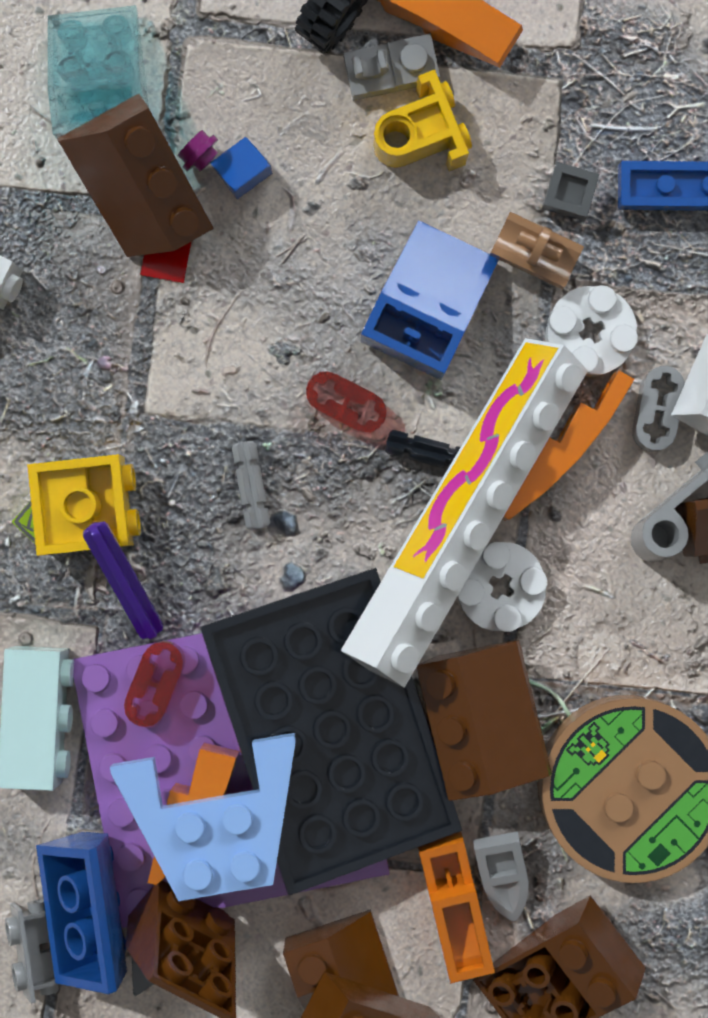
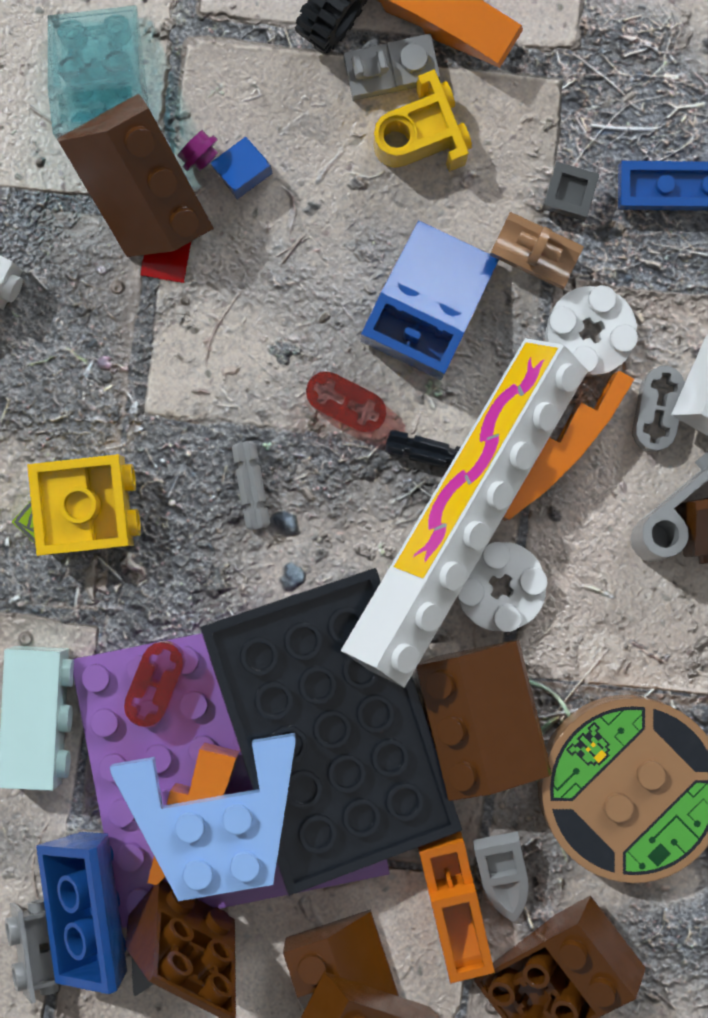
dark purple axle [83,521,163,640] -> none

